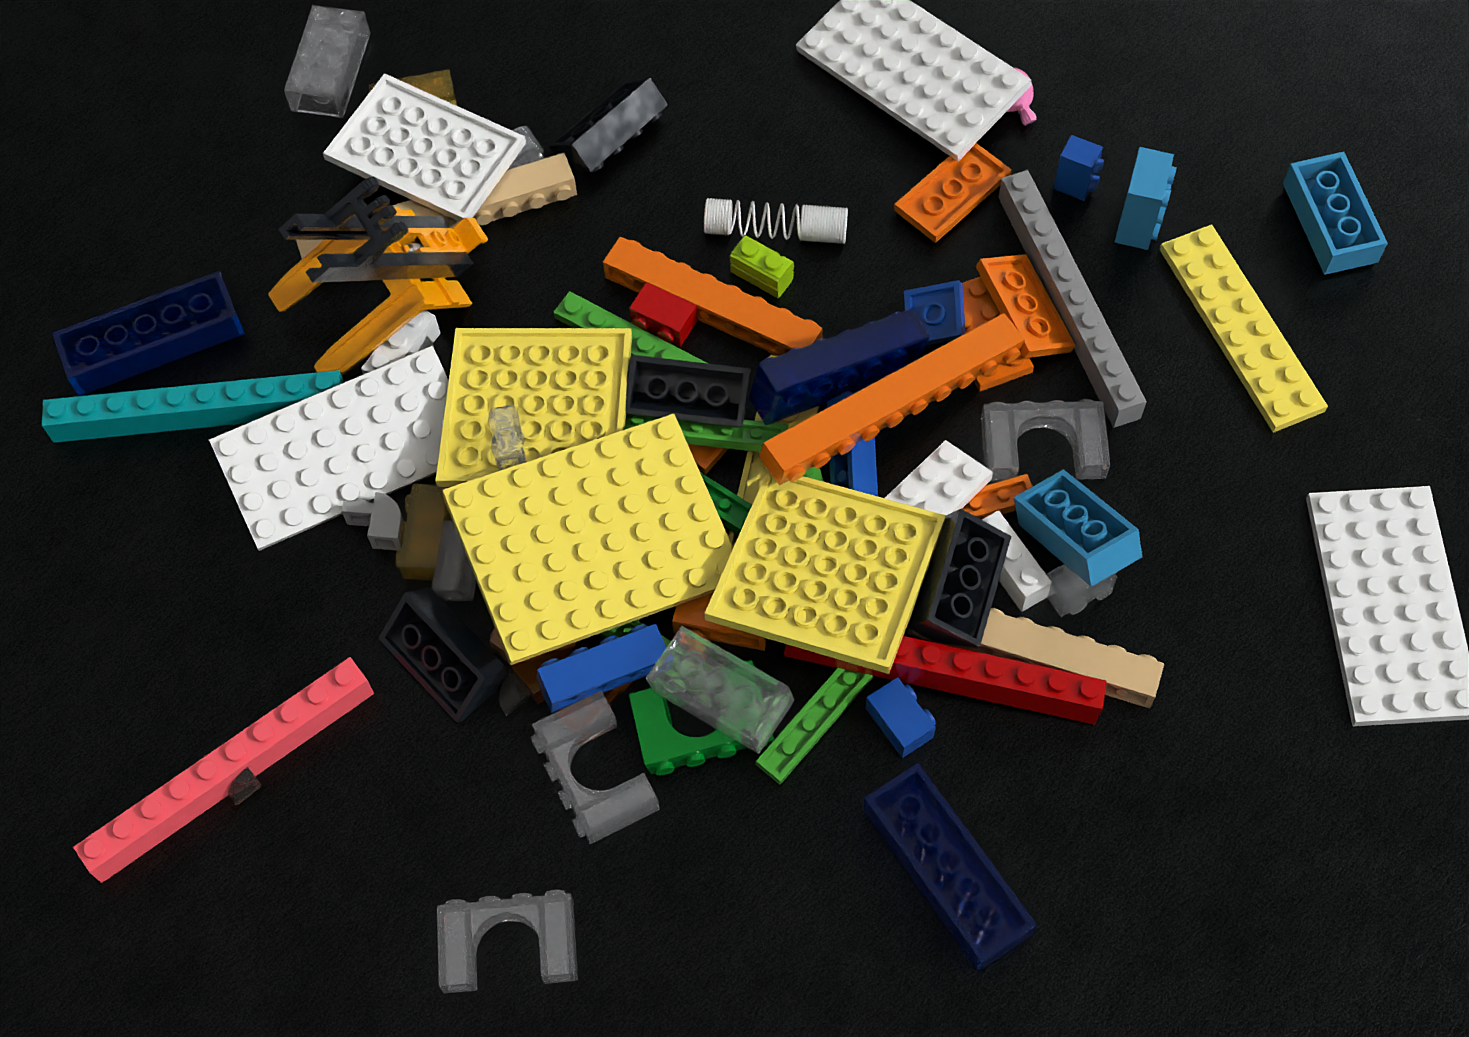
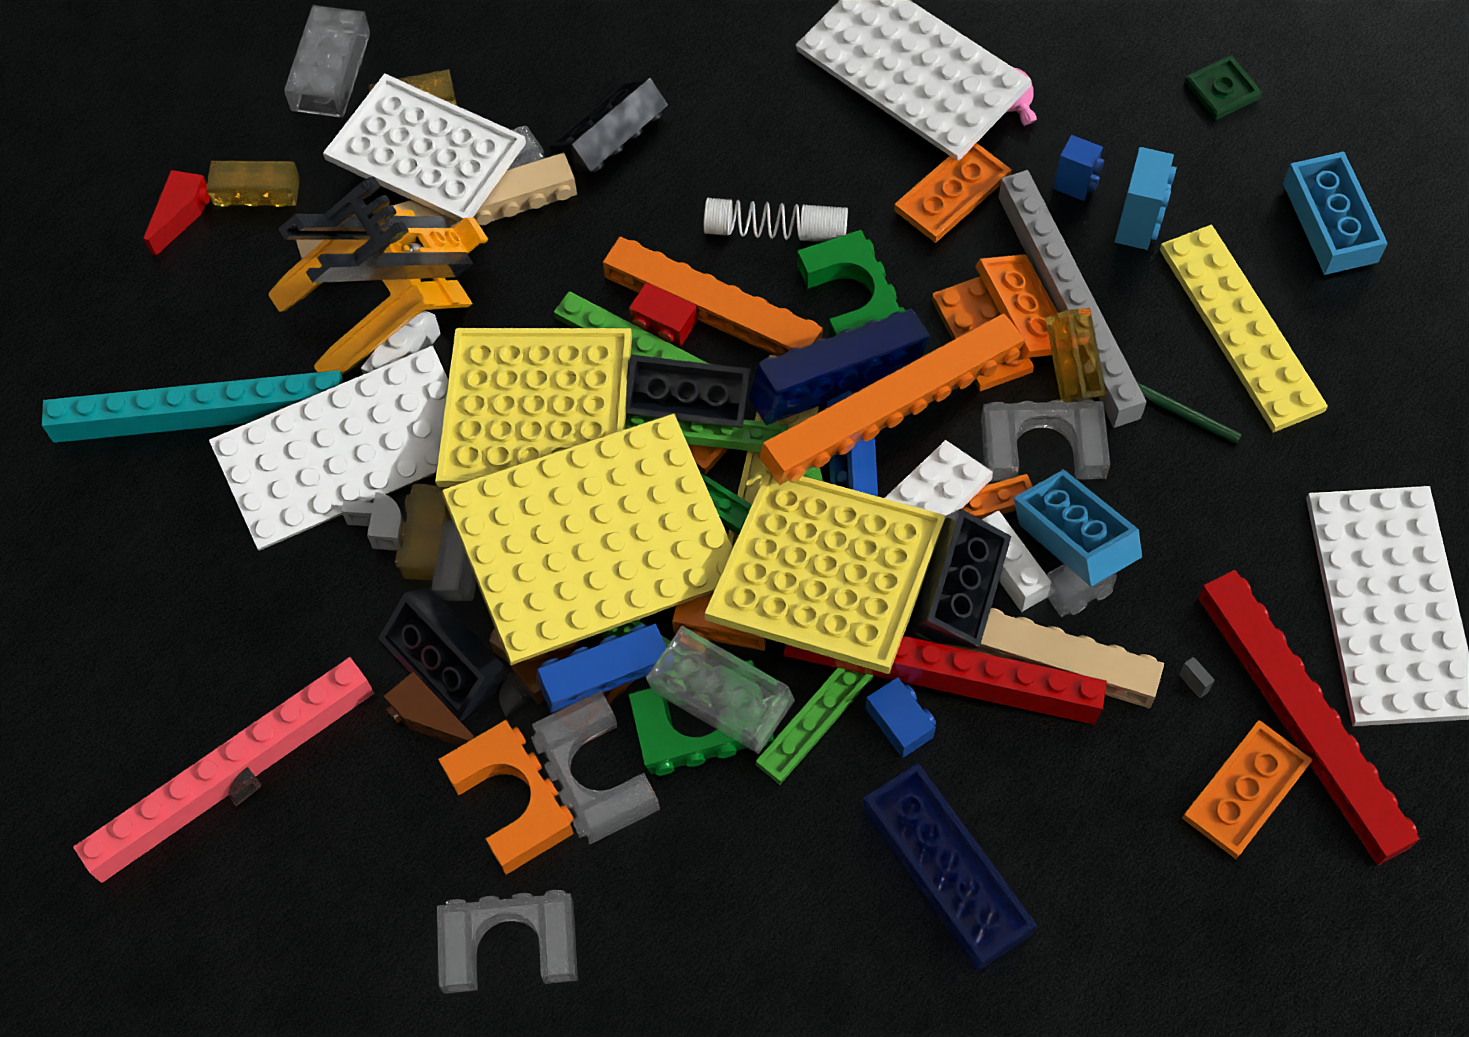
clear blue brick [52,271,245,396] -> none
clear brick [488,405,527,471] -> none
lime brick [730,236,794,298] -> none
blue plate [904,280,966,348] -> none
none -> red slope [143,170,211,255]
none -> clear yellow brick [206,161,300,207]
none -> reddish brown slope [384,672,475,746]
none -> orange arch [438,720,574,875]
none -> green arch [797,230,908,357]
none -> clear yellow brick [1045,308,1107,405]
none -> dark green bar [1136,381,1242,445]
none -> dark grey tile [1179,657,1214,698]
none -> orange plate [1182,720,1313,859]
none -> dark green tile [1184,55,1262,120]
none -> red brick [1198,570,1420,866]

